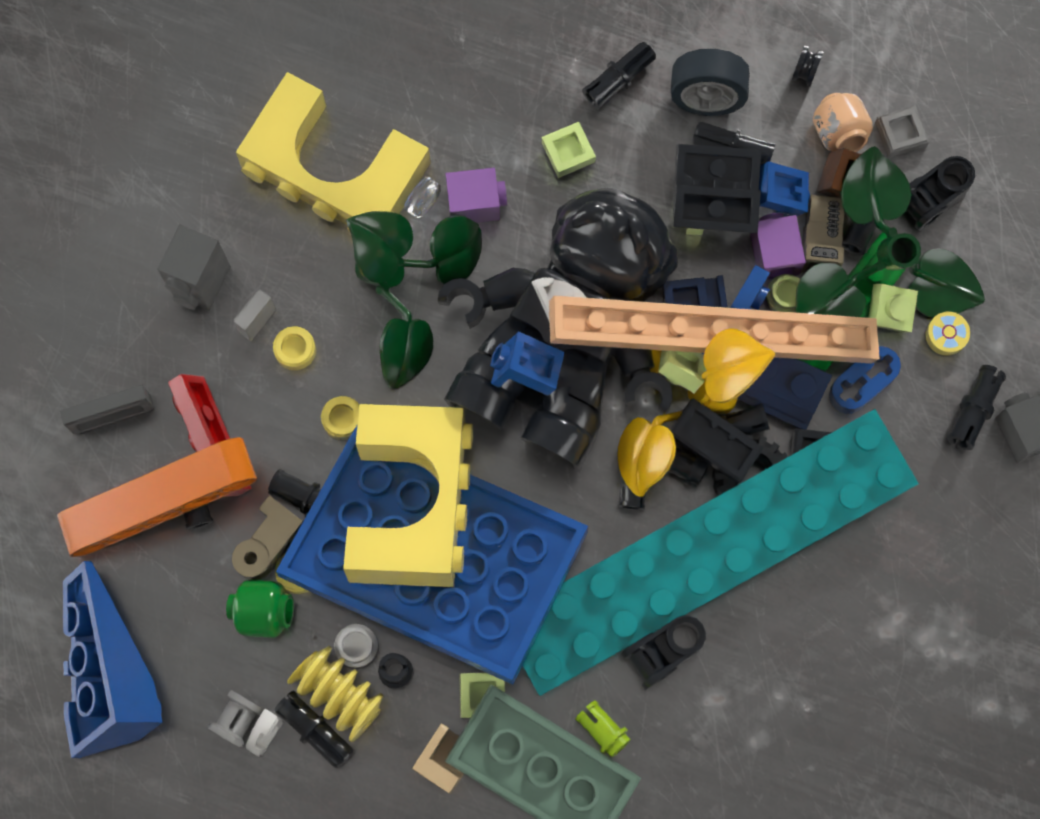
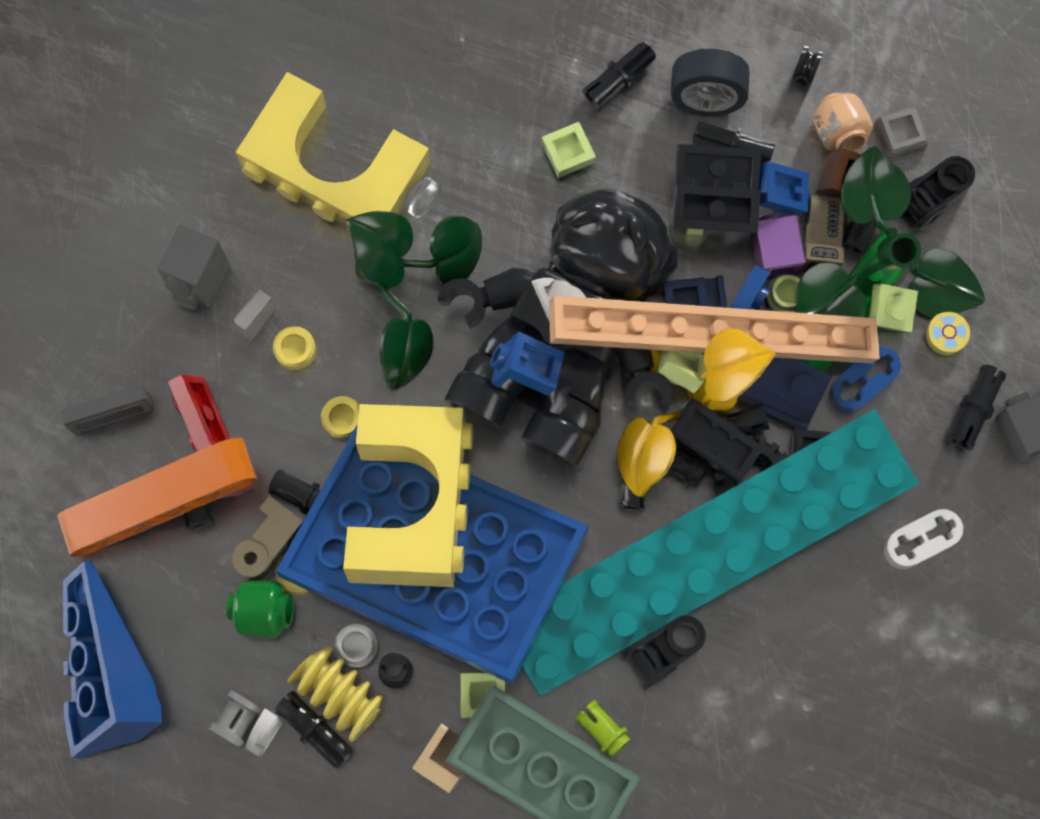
medium lavender brick [445,167,507,223] -> none
none -> white beam [883,509,963,569]

